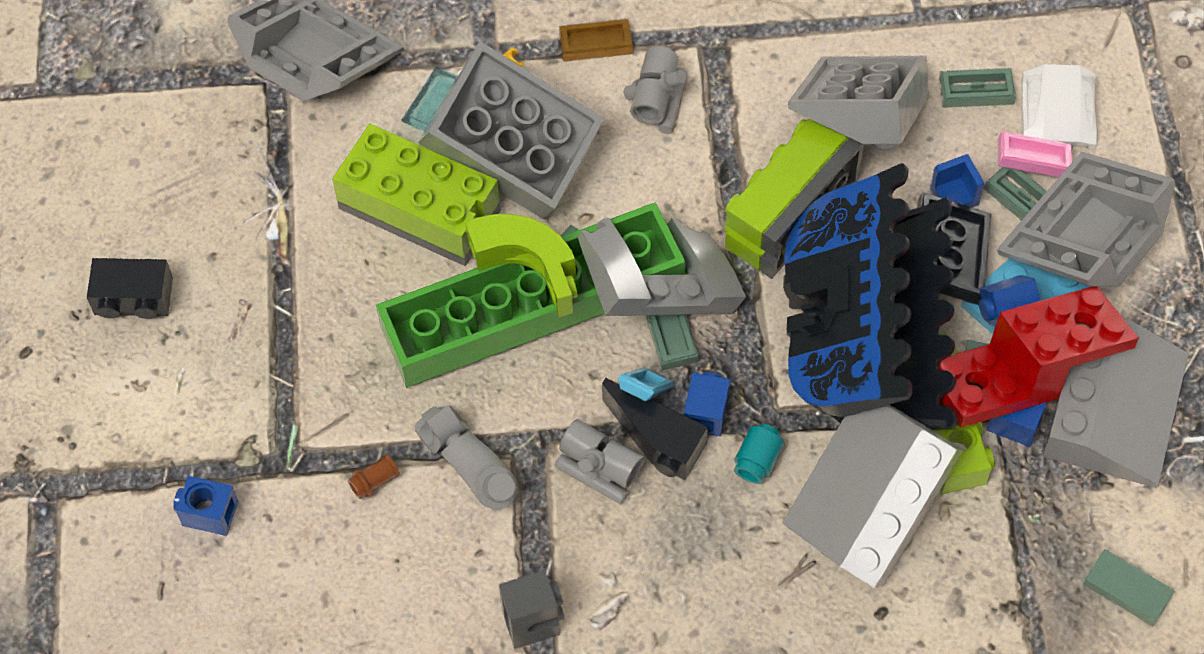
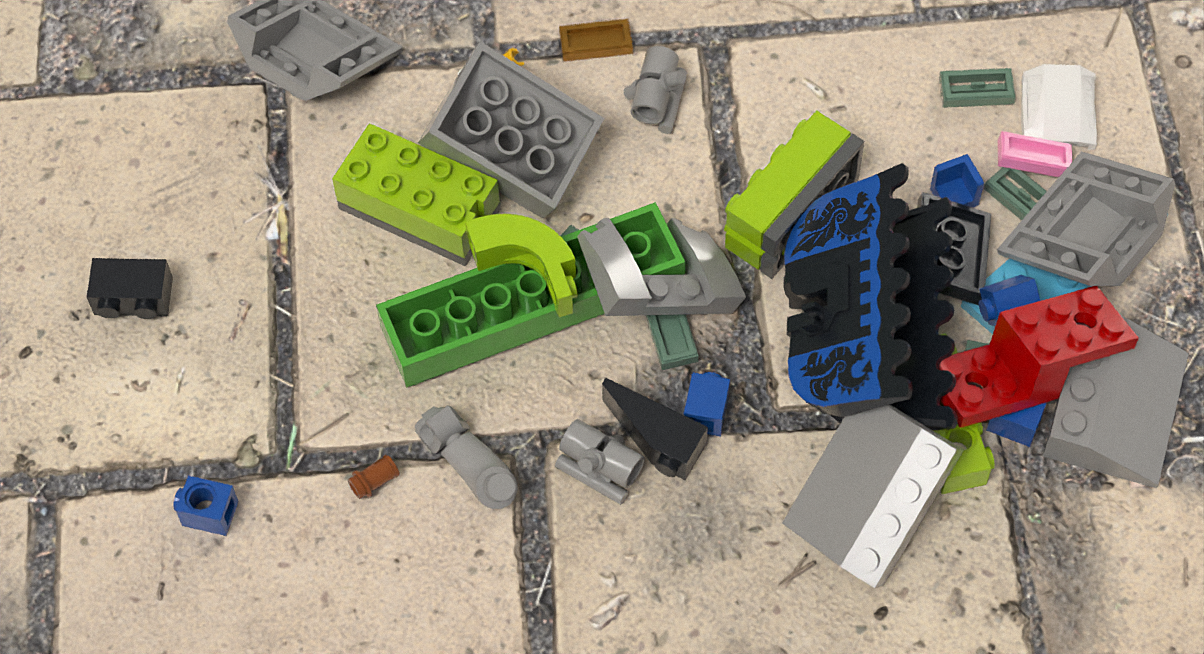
clear light blue tile [402,67,457,131] -> none
dark grey brick [498,570,565,649] -> none
medium azure tile [618,367,675,401] -> none
teal brick [734,424,785,484] -> none
light grey slope [788,56,929,149] -> none
sand green tile [1083,549,1175,626] -> none

